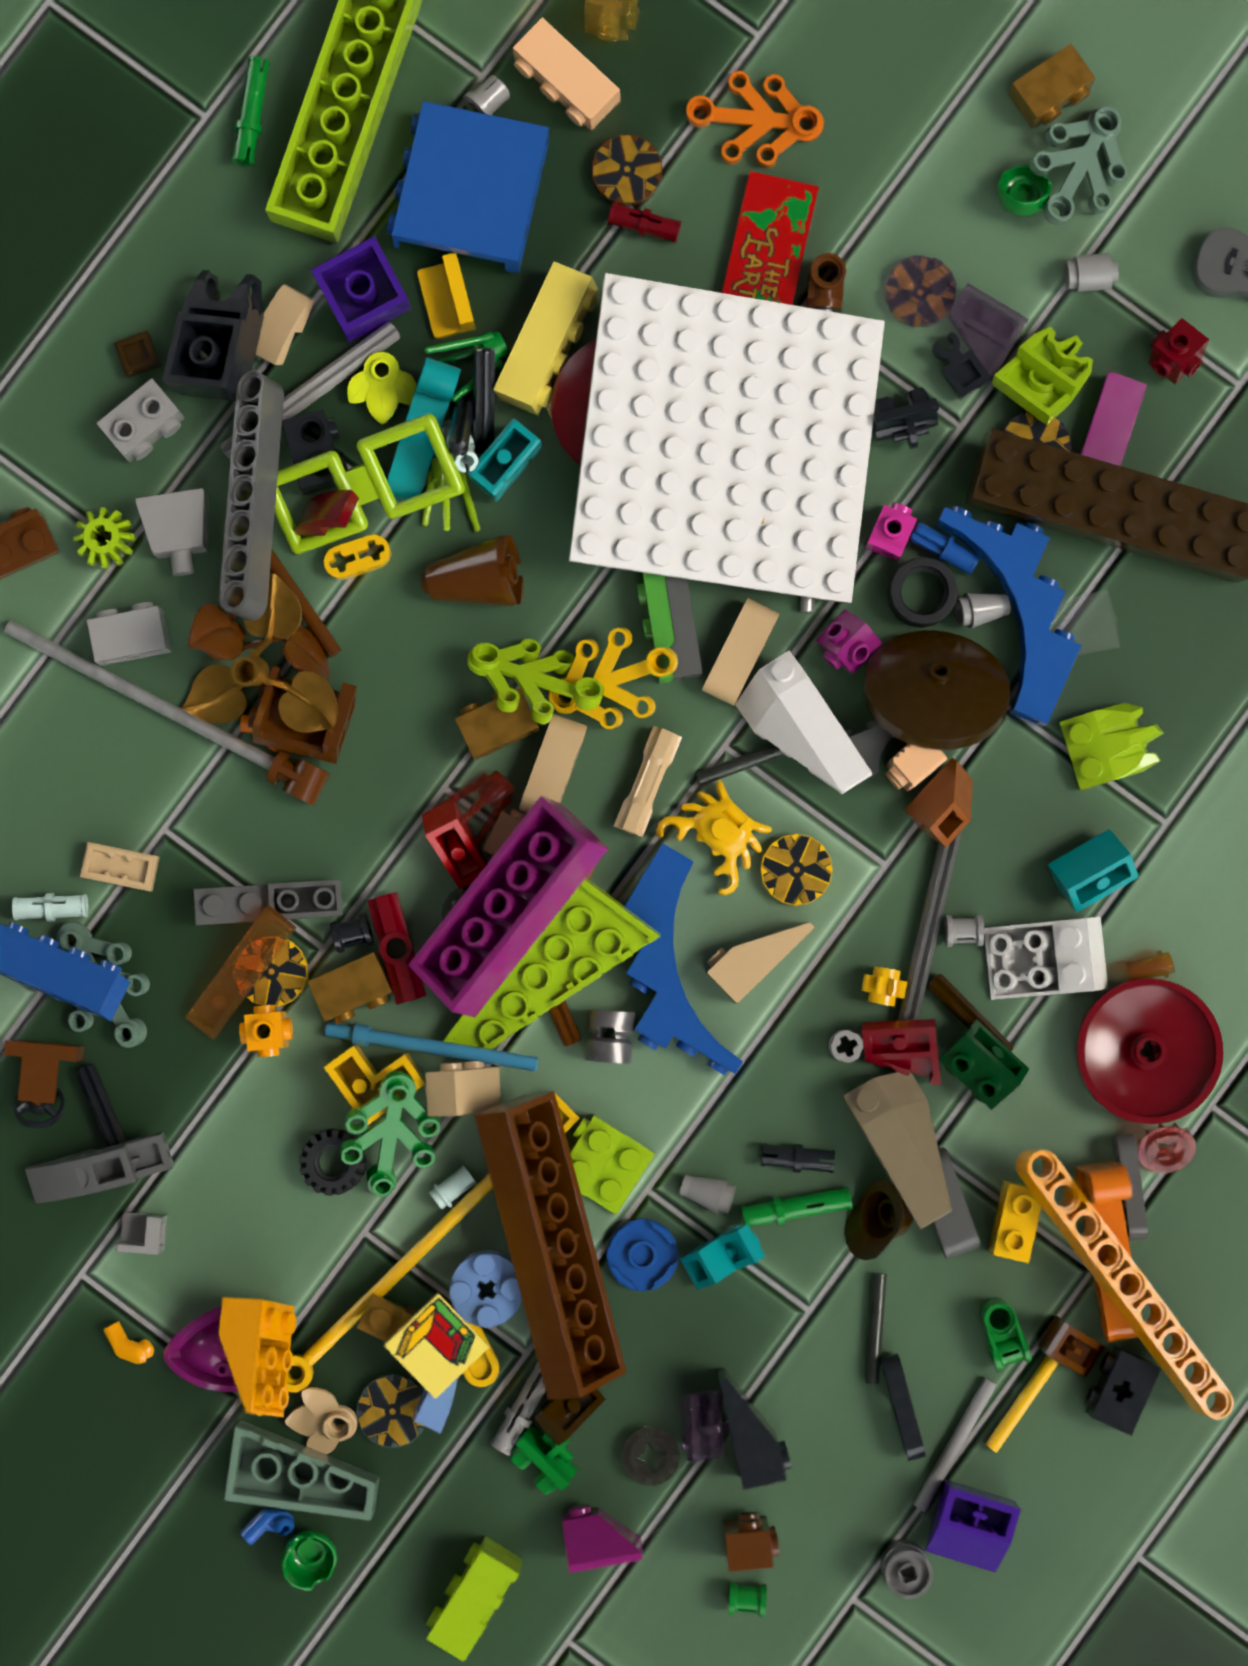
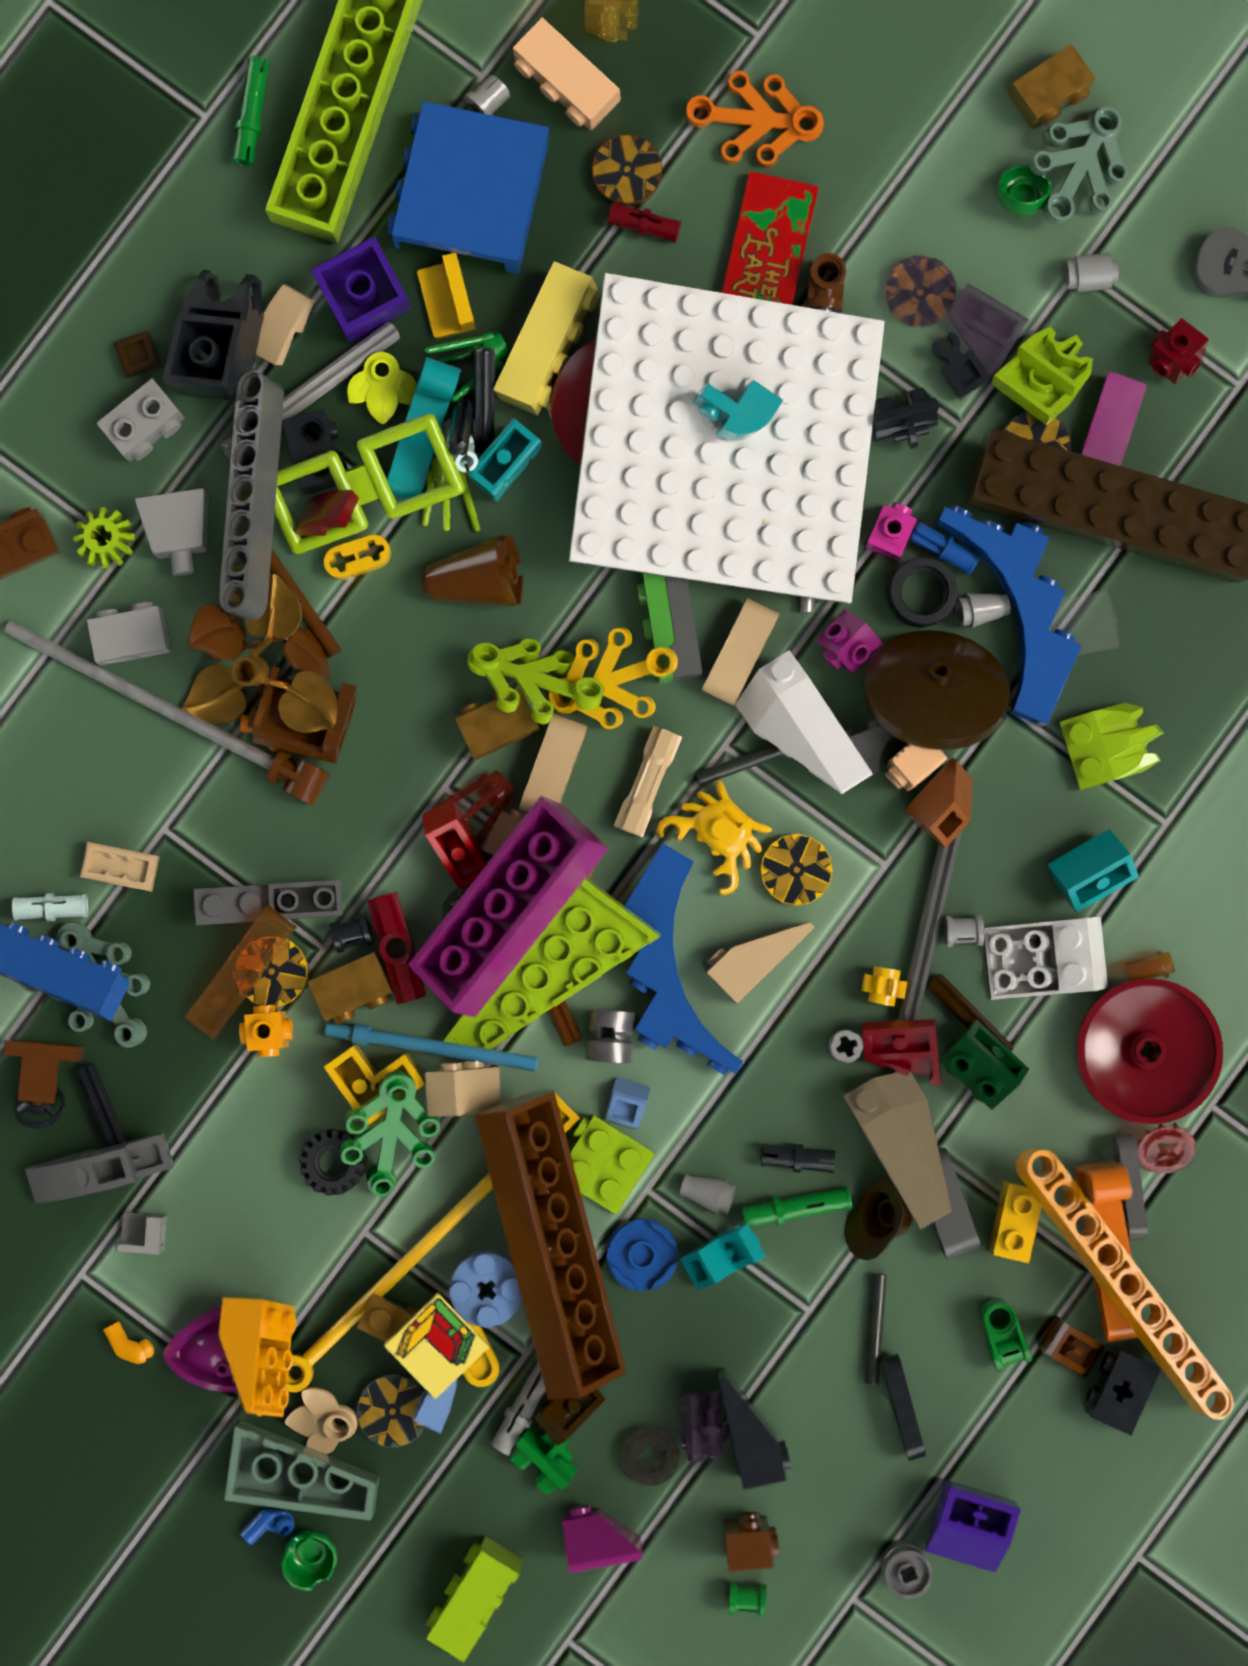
light aqua pin [429,1165,477,1209] -> none
light grey bar [913,1377,997,1512] -> none
yellow bar [985,1355,1059,1453] -> none
none -> medium blue slope [604,1078,650,1130]
none -> teal brick [693,380,783,441]

